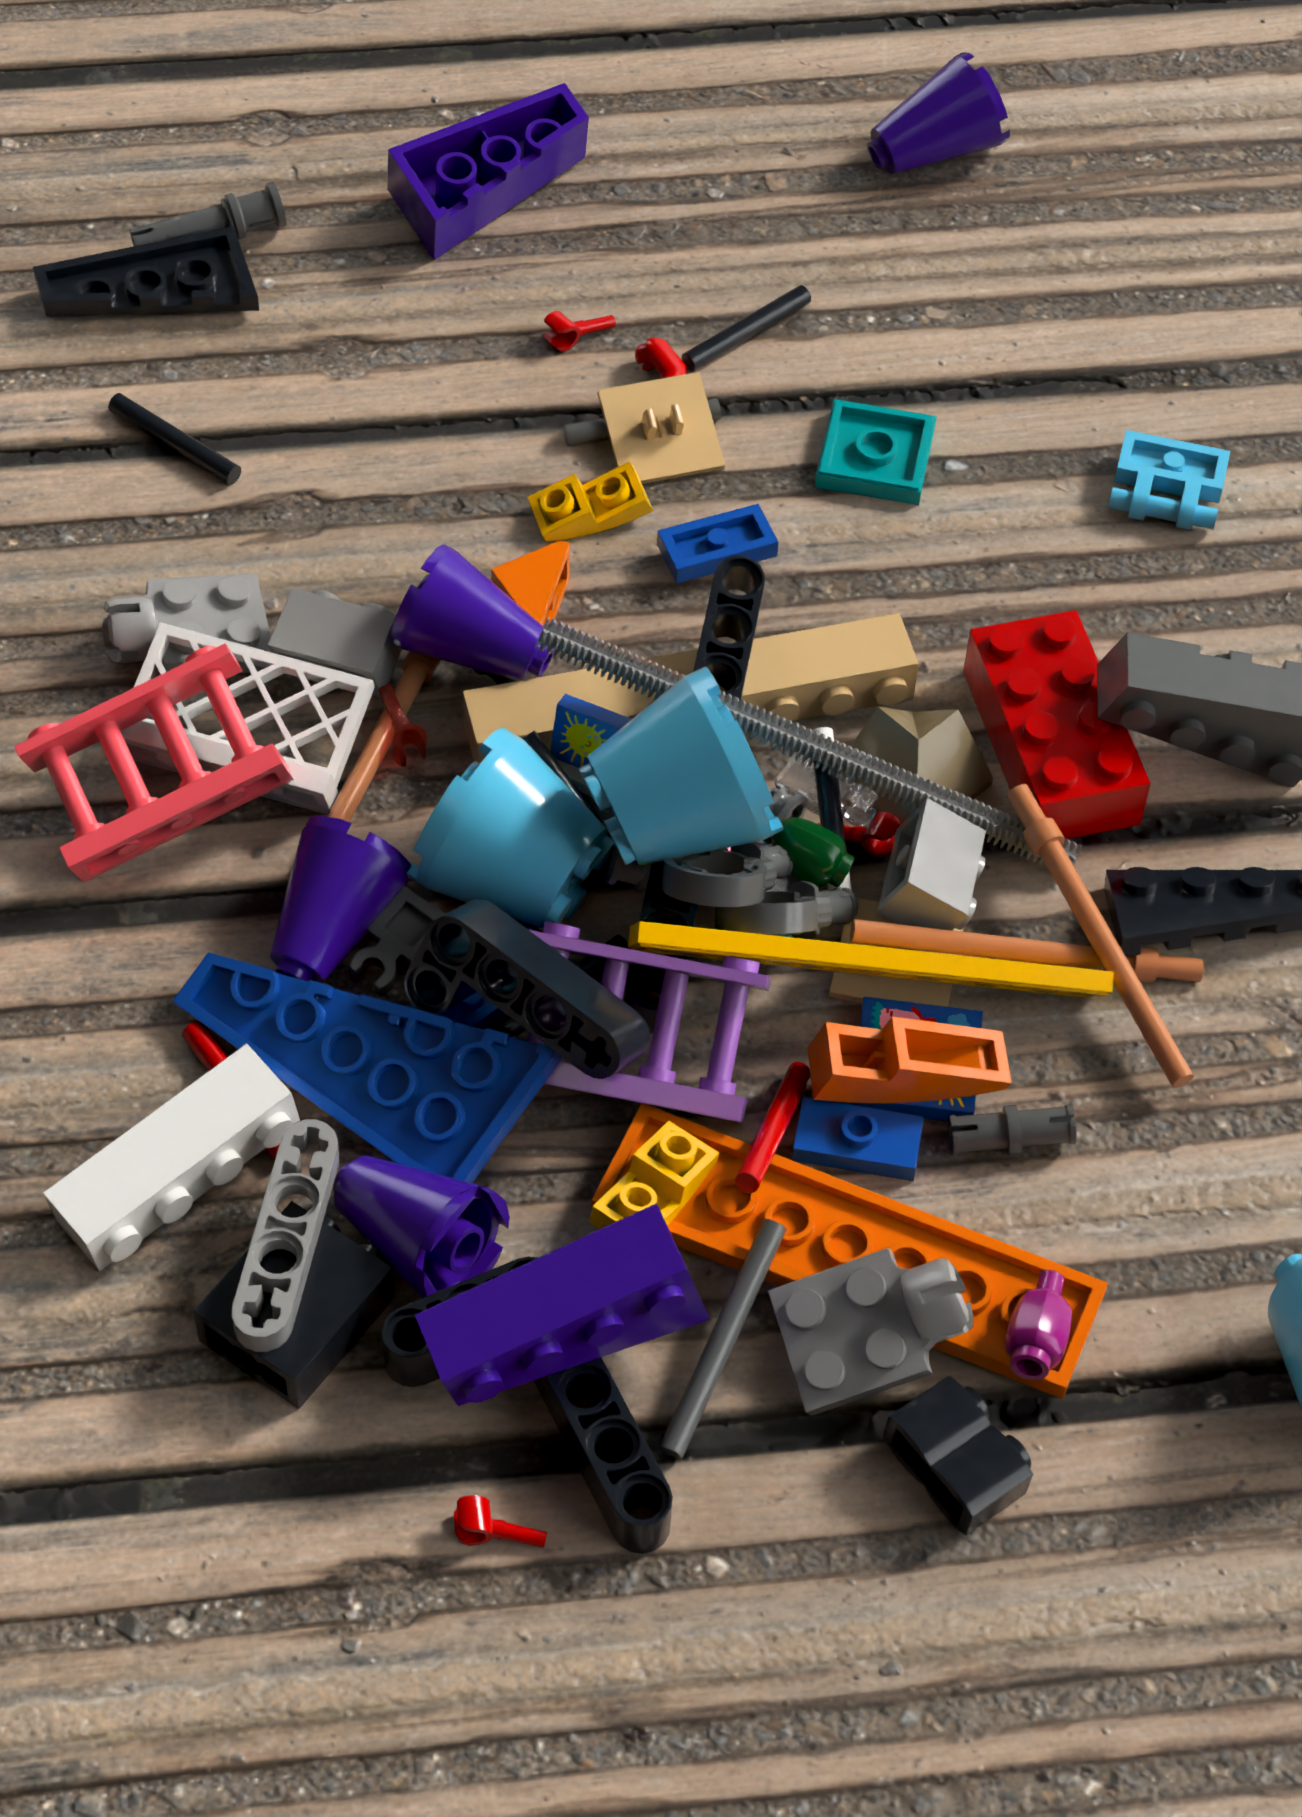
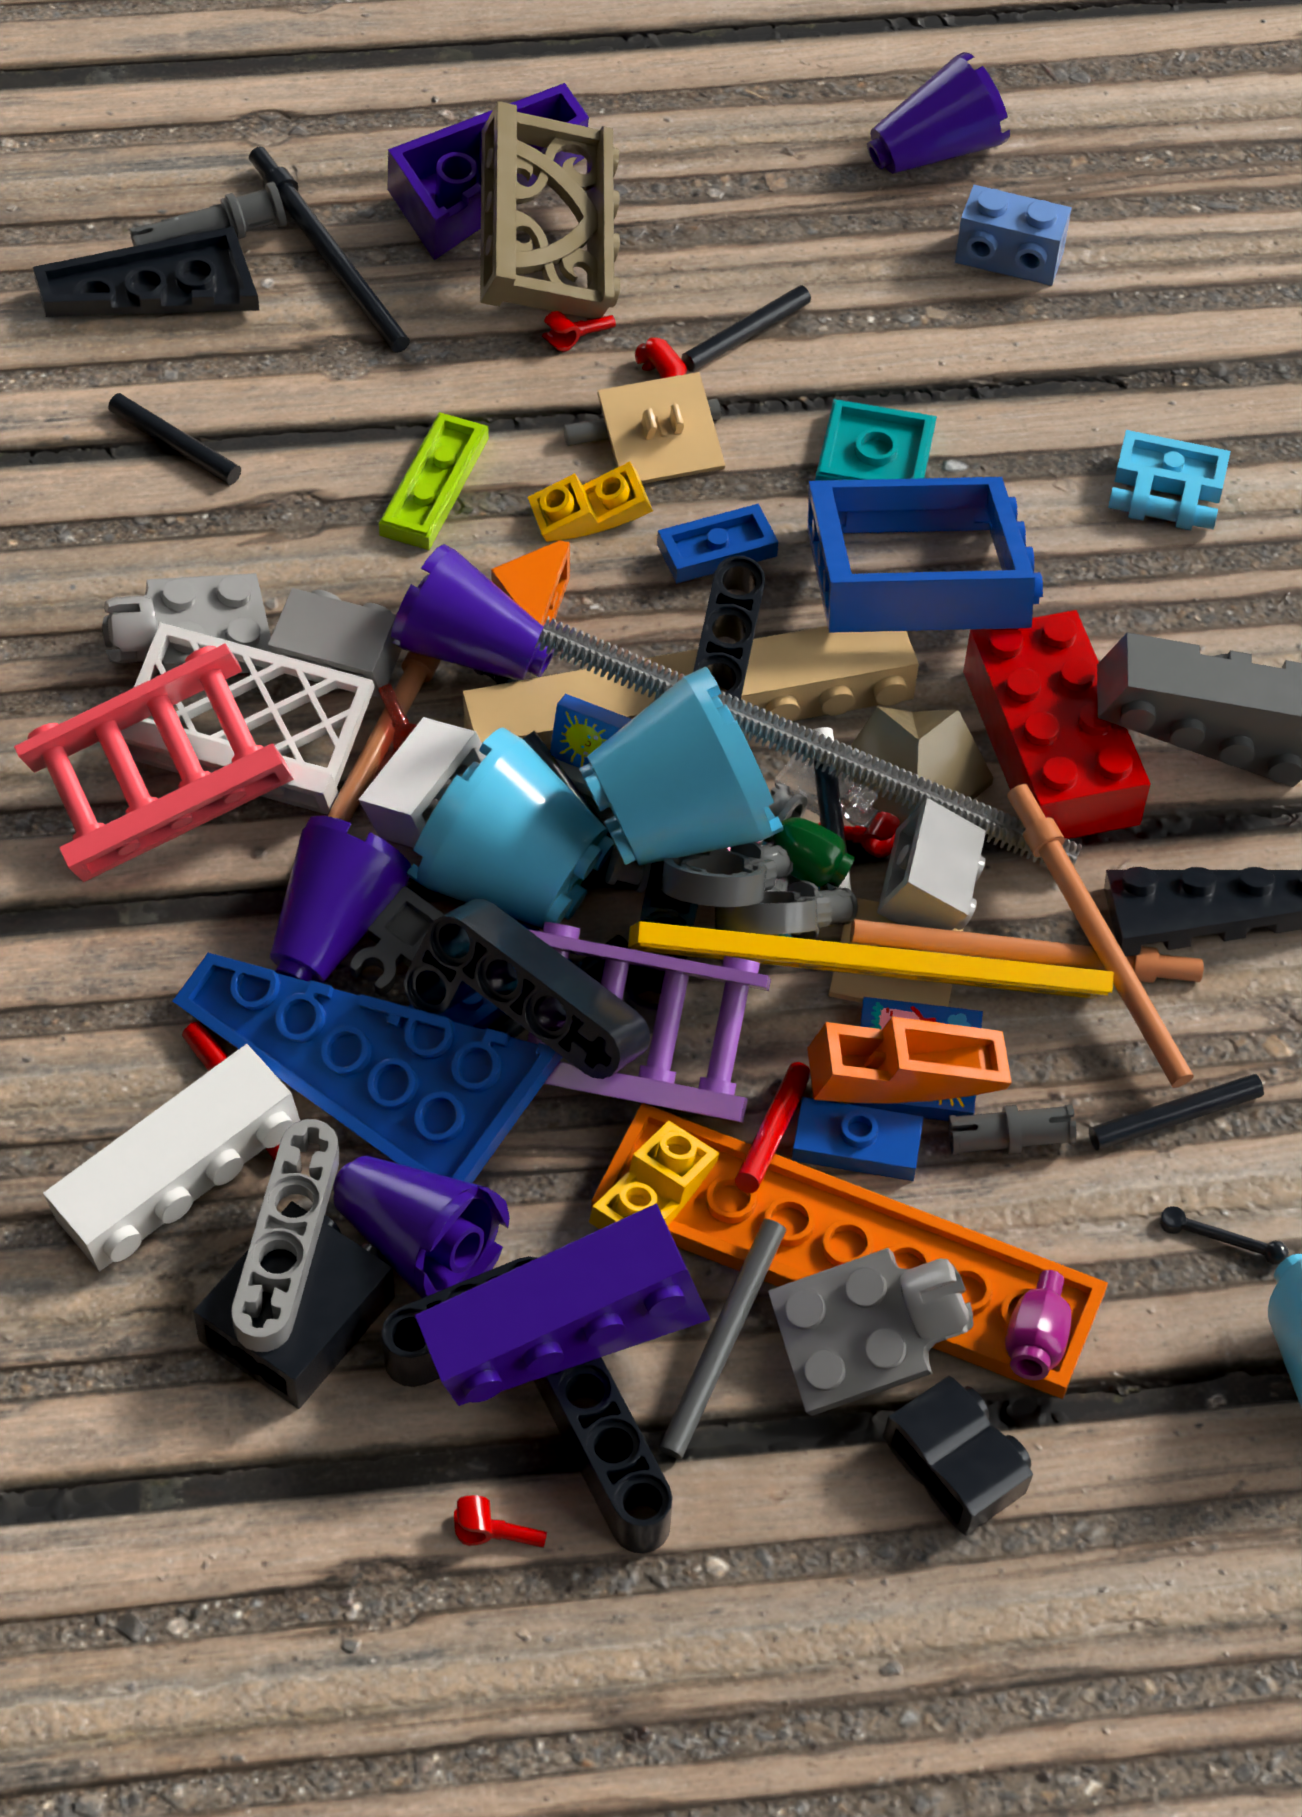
none -> black bar [249,147,410,353]
none -> white brick [358,717,486,848]
none -> lime tile [379,412,489,550]
none -> dark tan fence [480,101,620,320]
none -> blue window [807,477,1043,633]
none -> medium blue brick [955,185,1072,286]
none -> black bar [1089,1074,1264,1151]
none -> black hinge [1160,1206,1289,1265]

